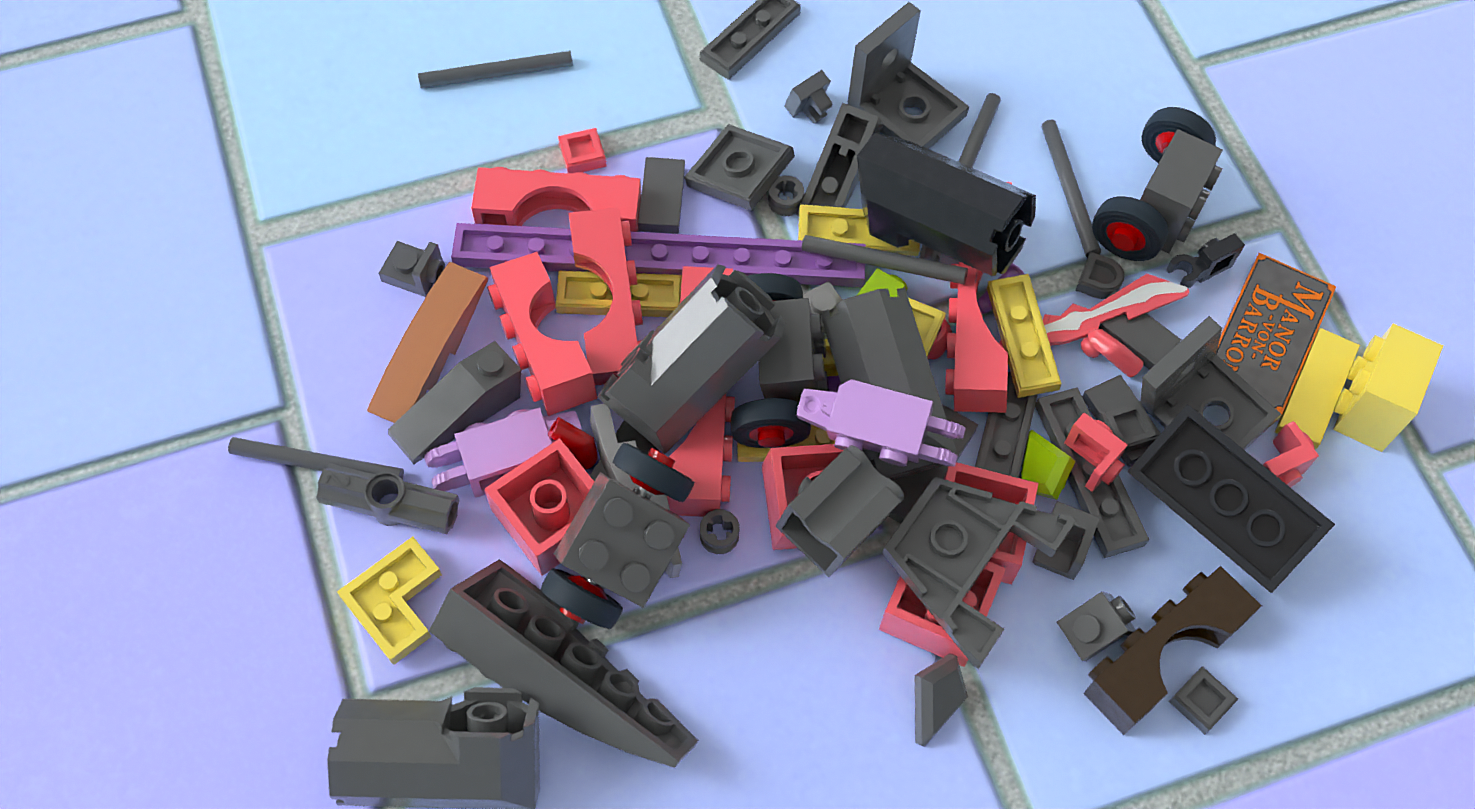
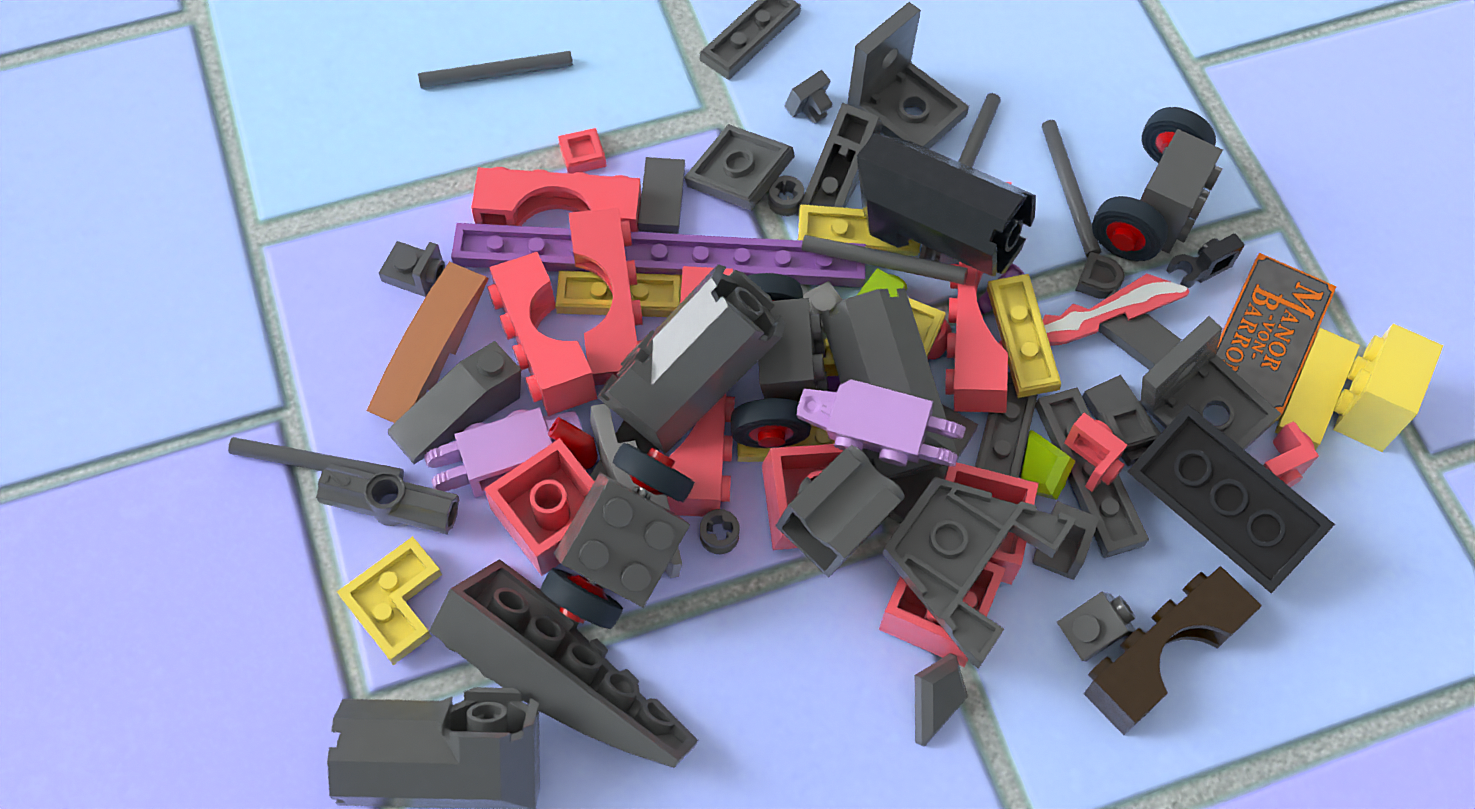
coral arm [1081,329,1144,378] -> none
dark grey tile [1169,666,1238,735] -> none

